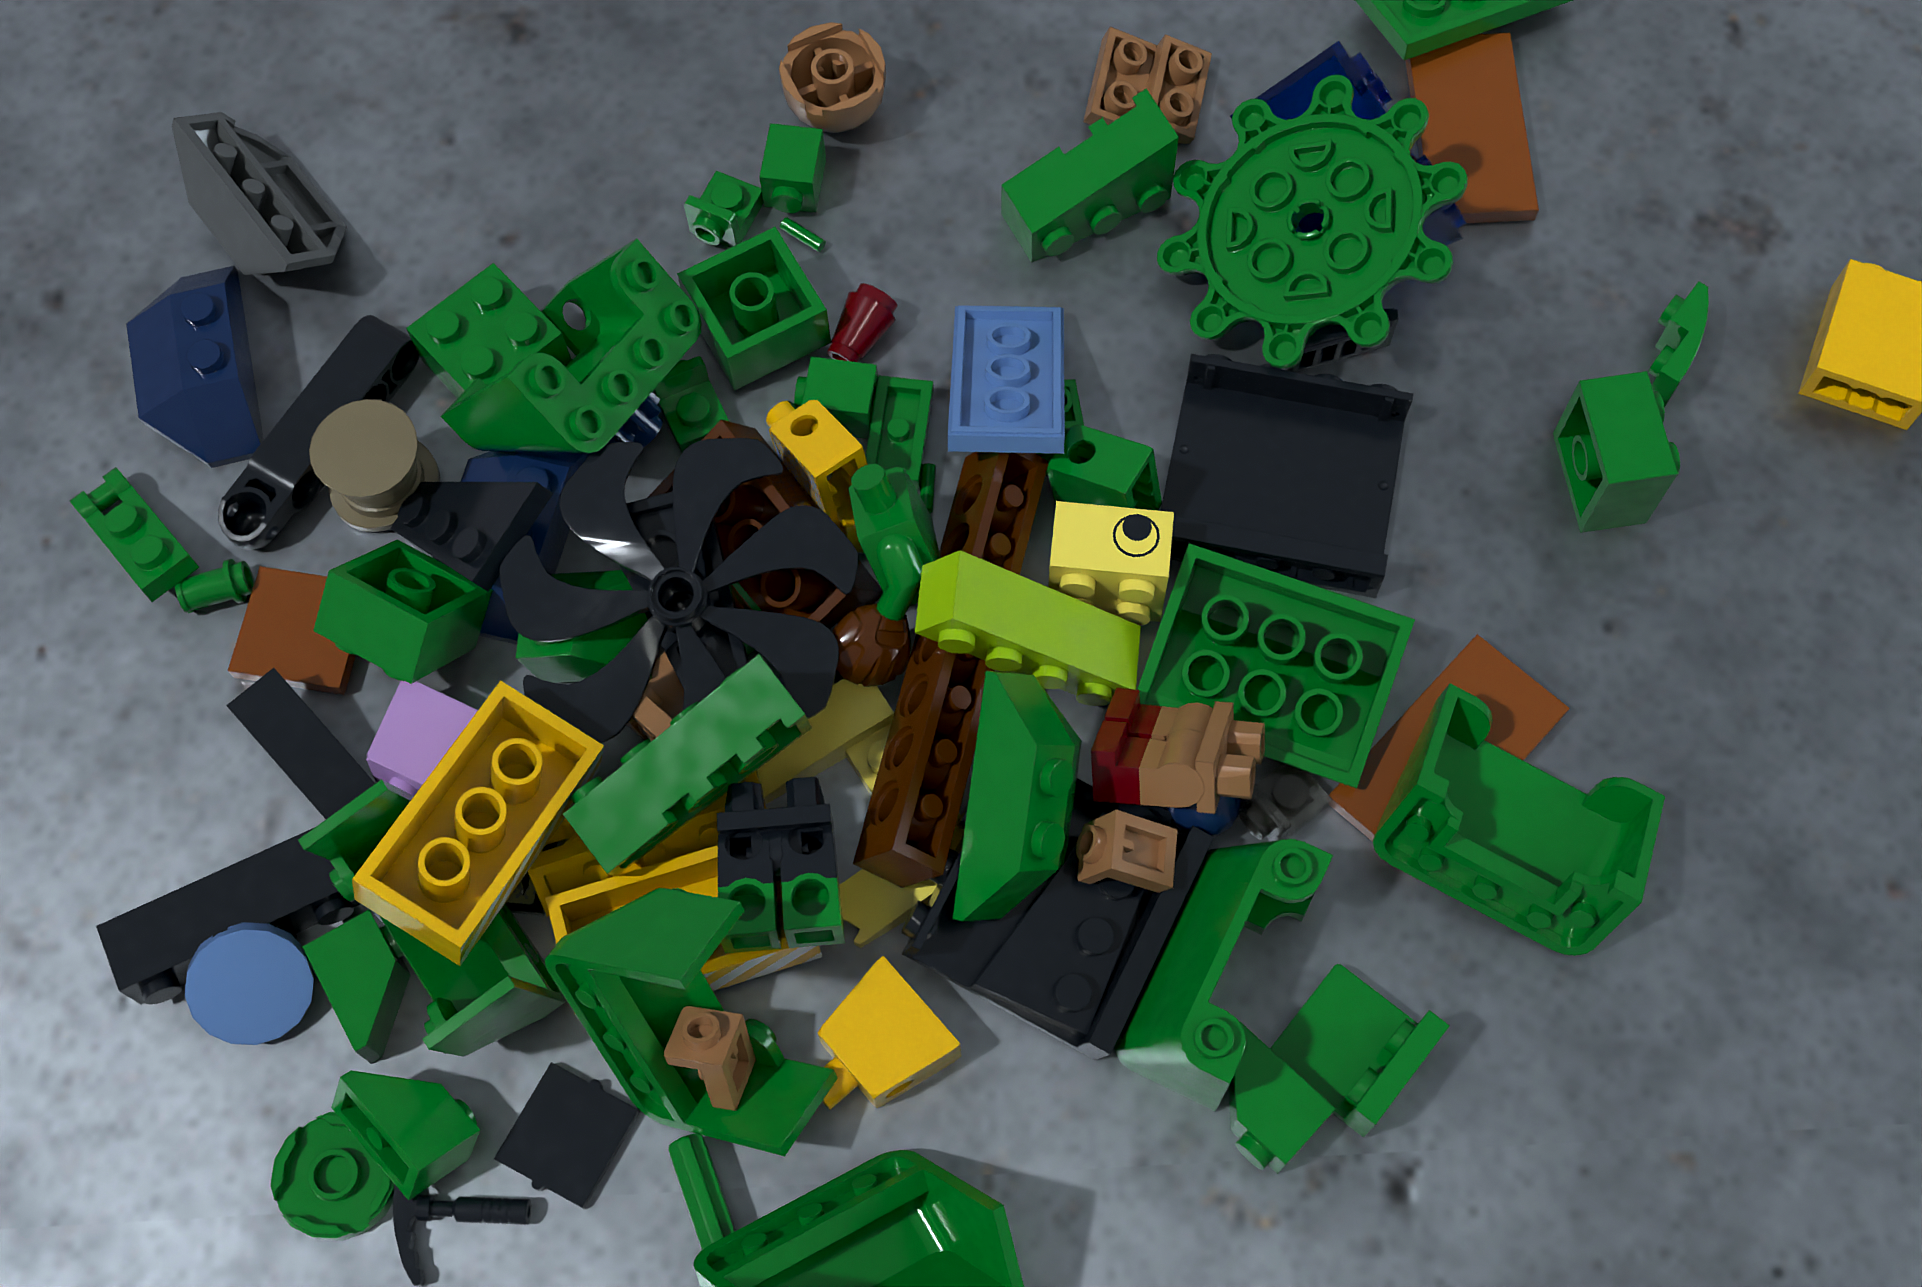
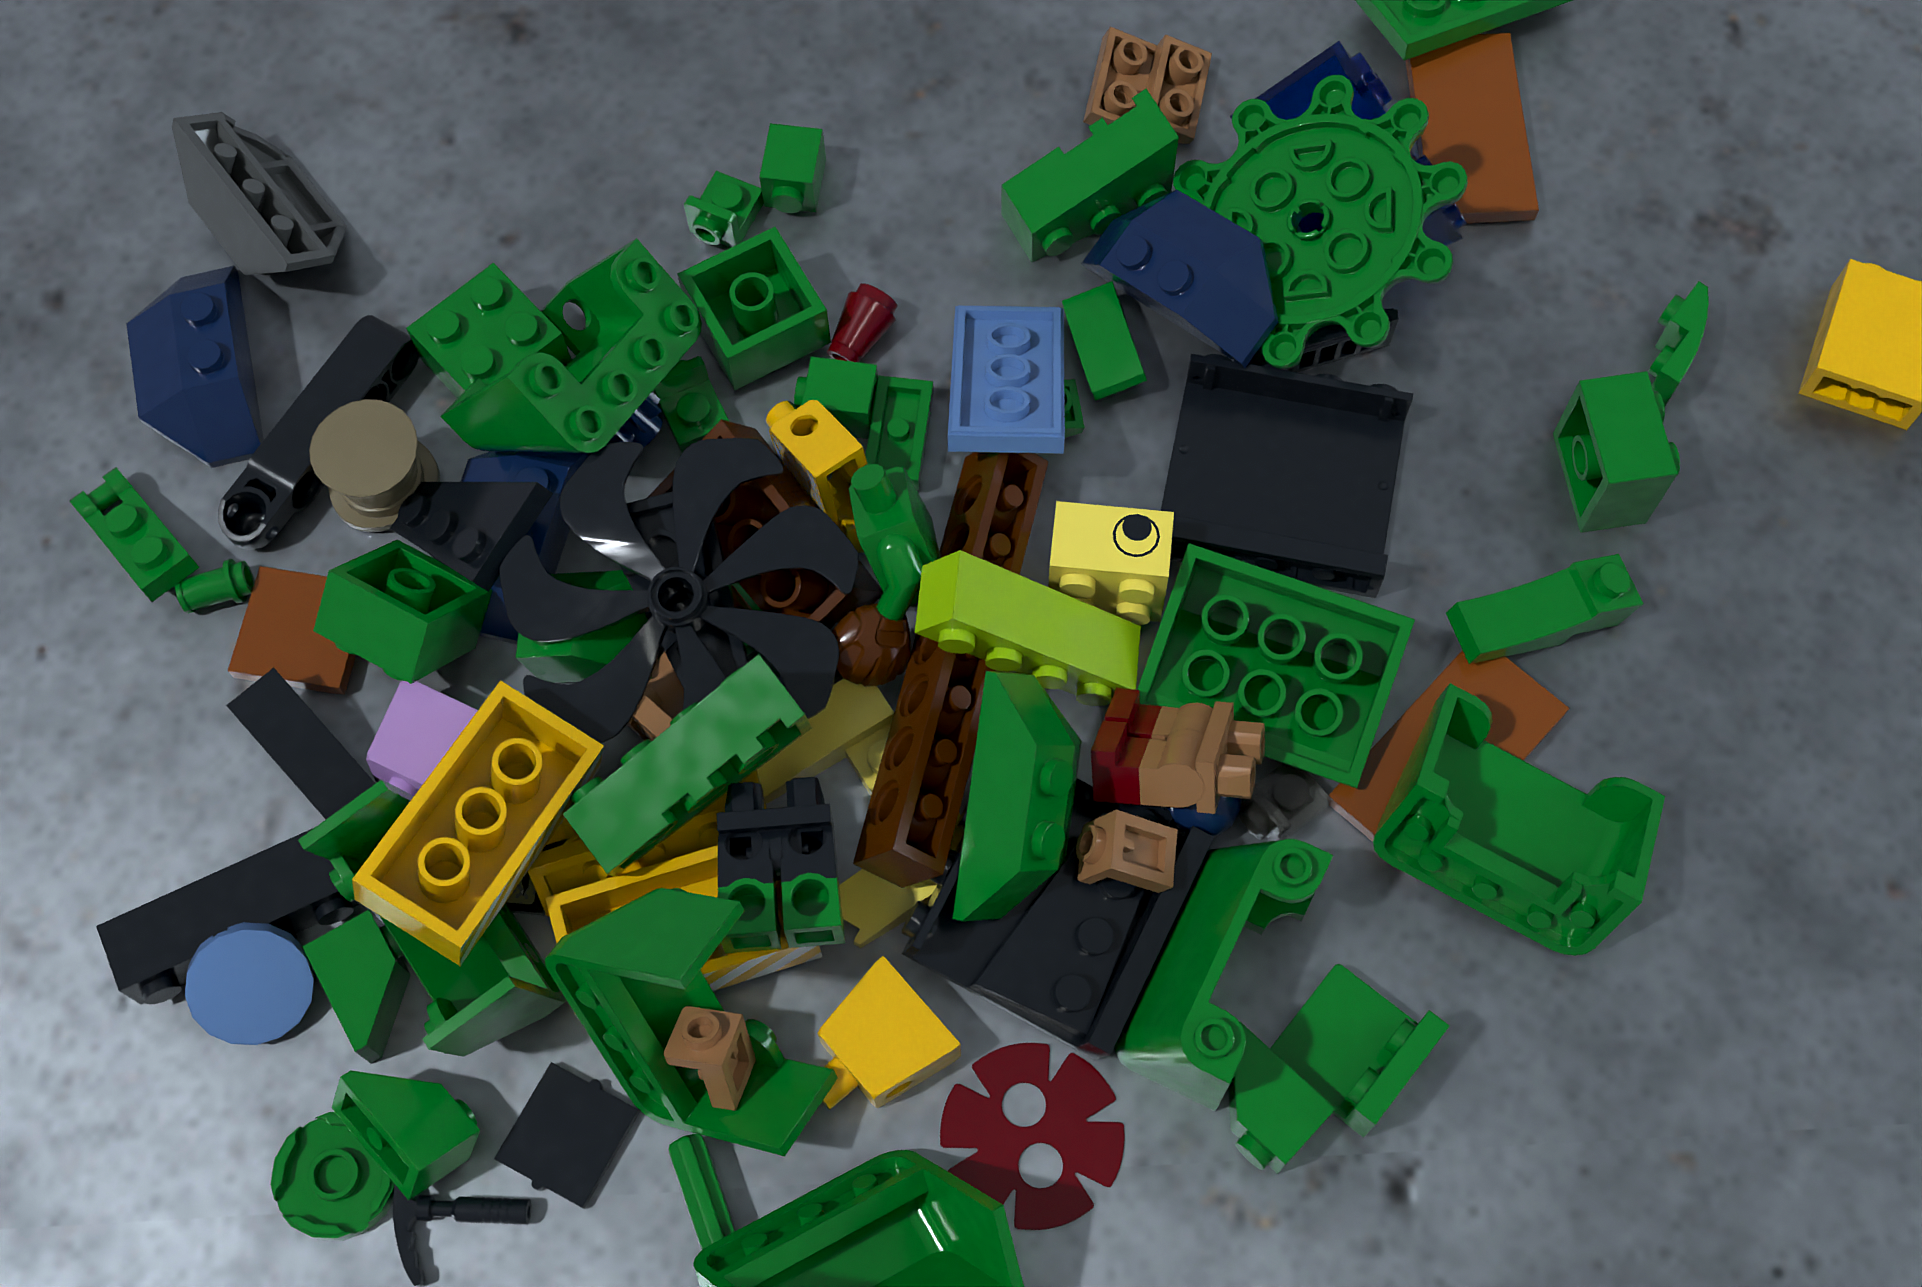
medium nougat cylinder [779,22,886,133] -> none
green piece [780,217,826,252] -> none
green piece [920,463,936,514] -> none
green torso [1036,424,1162,510] -> none
none -> dark red piece [940,1043,1125,1230]
none -> green slope [1062,281,1147,401]
none -> dark blue wedge [1081,190,1278,368]
none -> green slope [1446,554,1644,664]

